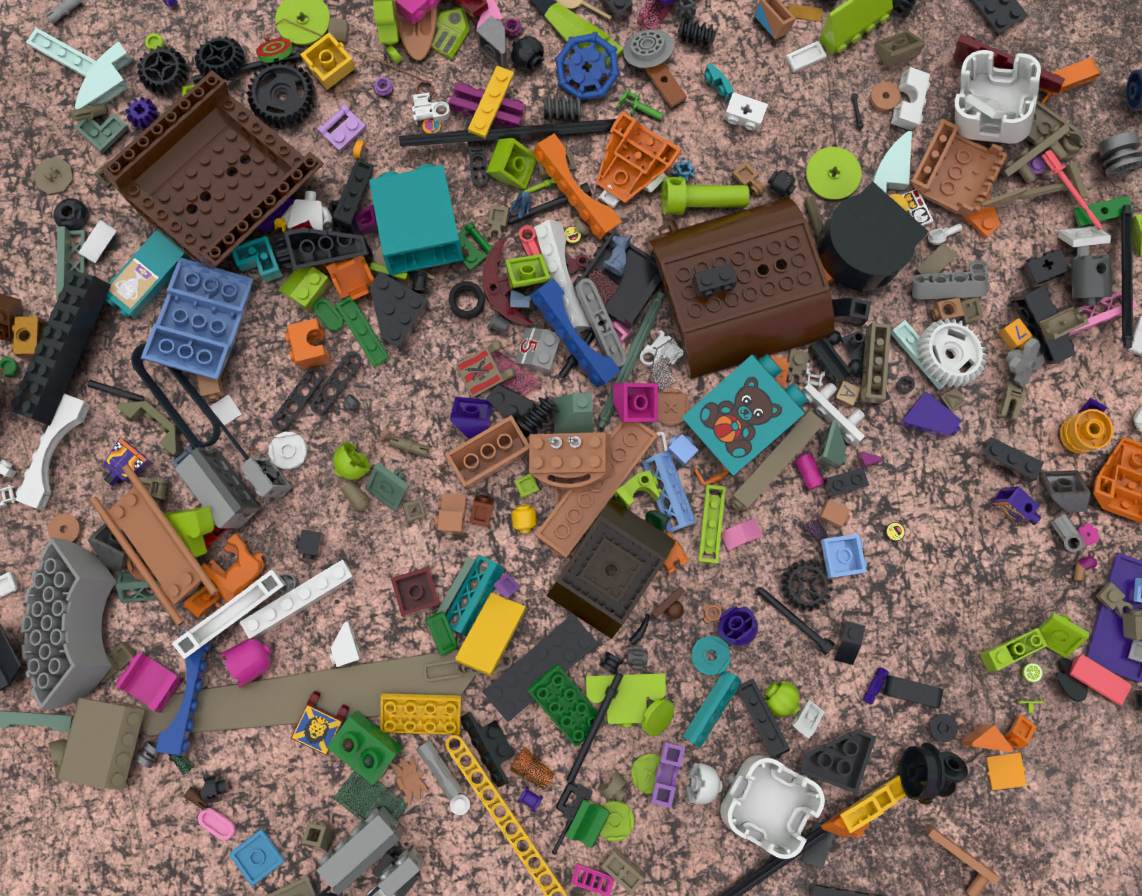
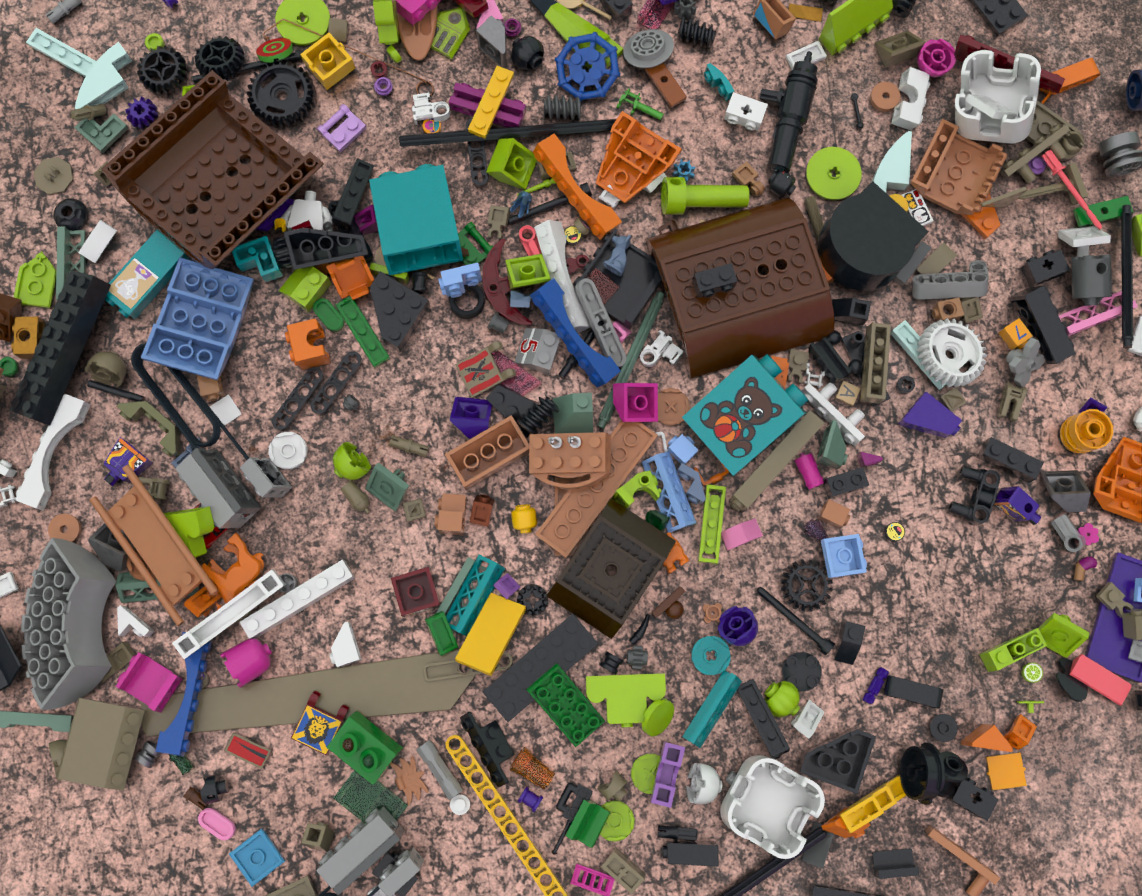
black brick [296,529,324,560] -> none
light orange tile [353,140,366,159] -> none
yellow tile [380,693,461,735] -> none
lime tile [514,473,540,499] -> none
black bar [566,672,623,783] -> none
clear tile [650,338,683,391] -> none
white plate [928,224,962,245] -> none
dark tan hinge [1038,307,1089,340] -> none
none -> lime tile [14,251,57,309]
none -> dark tan cylinder [85,351,126,387]
none -> white slope [117,605,155,637]
none -> slope [224,732,271,769]
none -> dark red bush [370,61,388,79]
none -> light blue plate [438,263,482,298]
none -> black gear [517,584,548,616]
none -> black axle [657,825,698,841]
none -> black slope [662,841,719,867]
none -> sand blue slope [677,463,706,505]
none -> black piece [759,51,818,173]
none -> black dish [782,652,822,692]
none -> black panel [872,848,919,879]
none -> dark grey piece [893,241,932,287]
none -> dark pink cylinder [917,39,956,78]
none -> black brick [947,777,999,821]
none -> black piece [948,465,1000,525]

